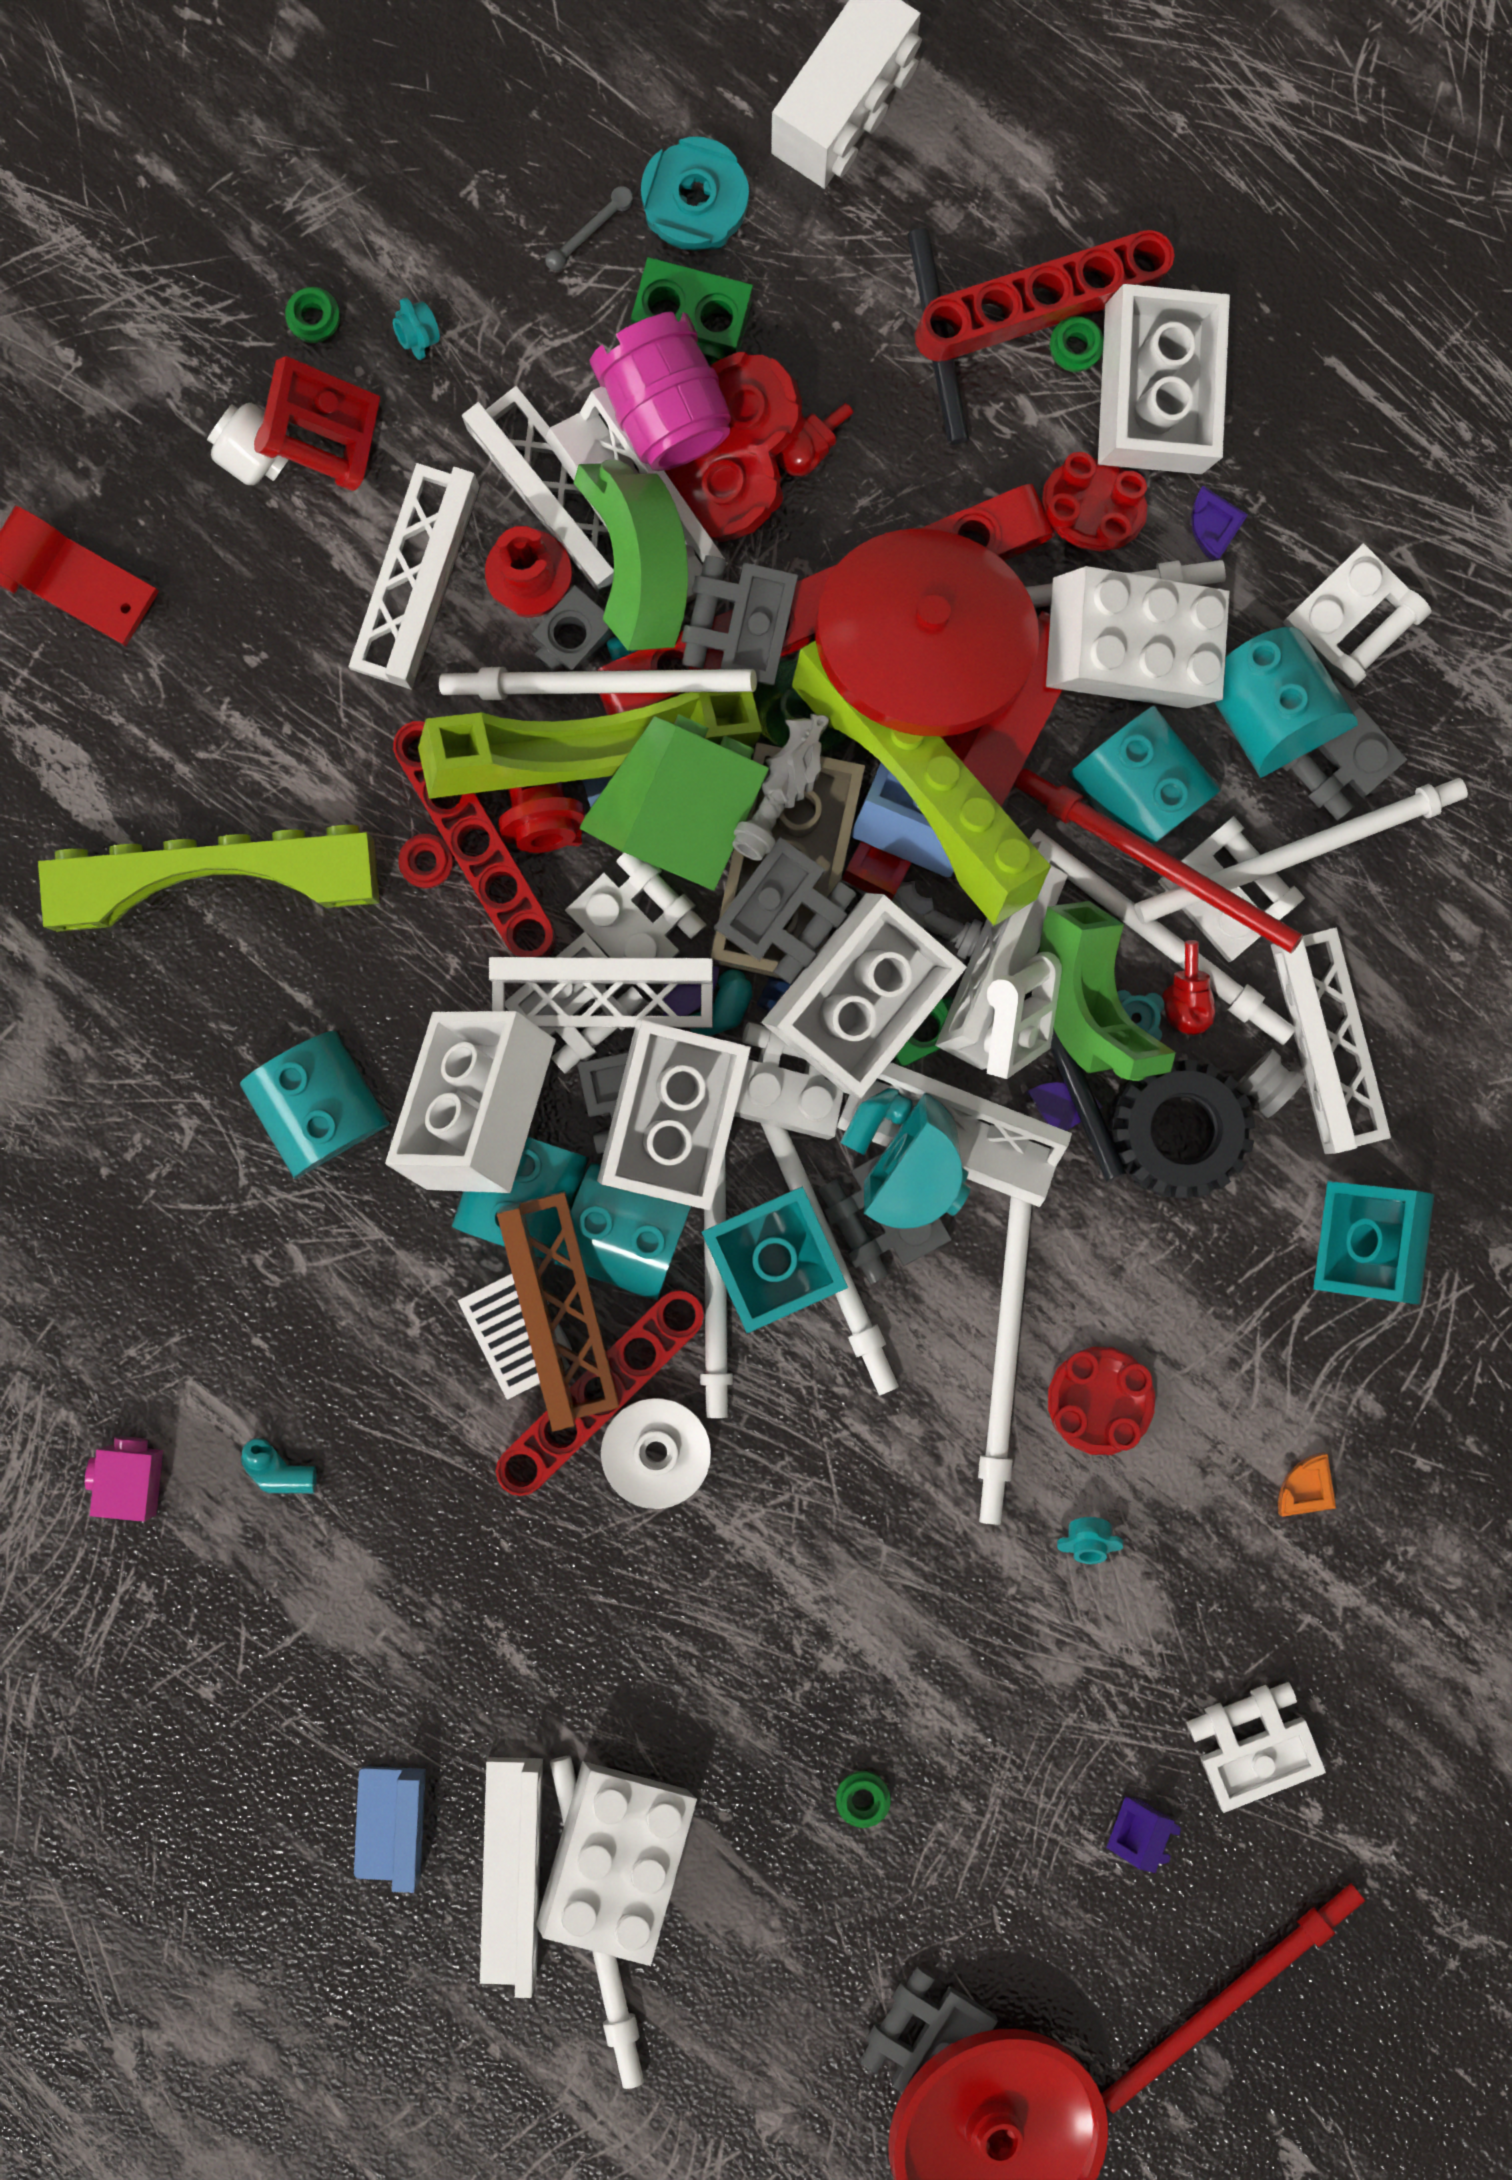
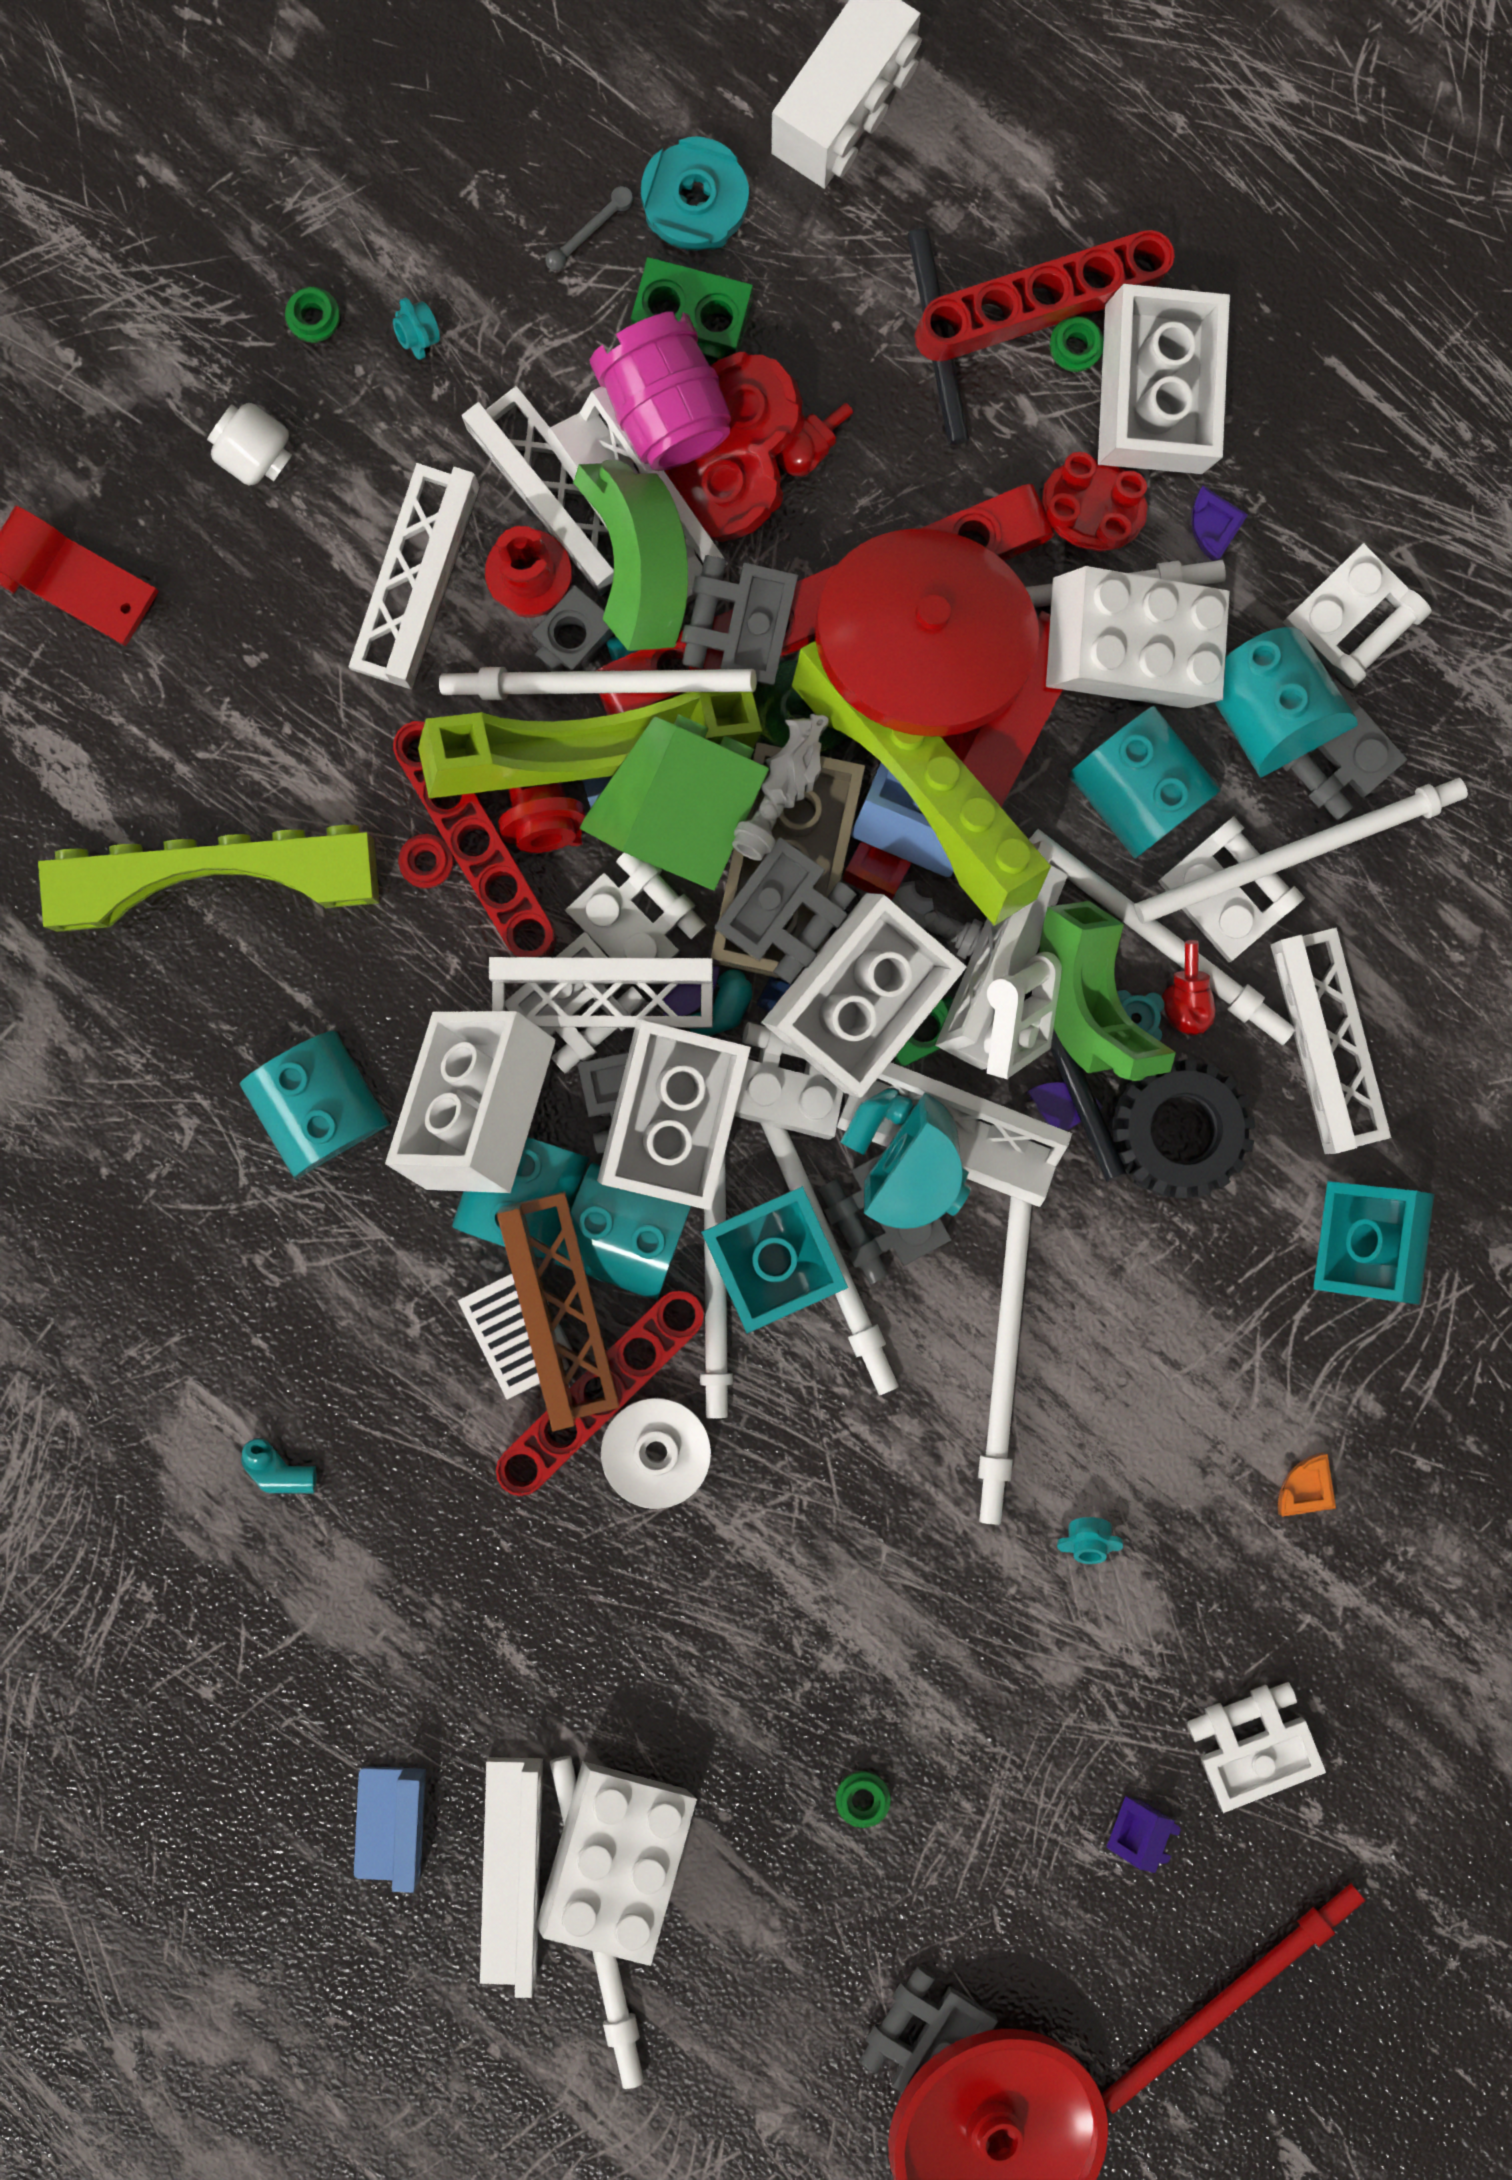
dark pink brick [85,1437,163,1522] -> none
red plate [254,356,380,491] -> none
red bar [1014,768,1303,954] -> none
red dish [1048,1347,1155,1455] -> none
light grey wheel [1235,1049,1305,1118] -> none

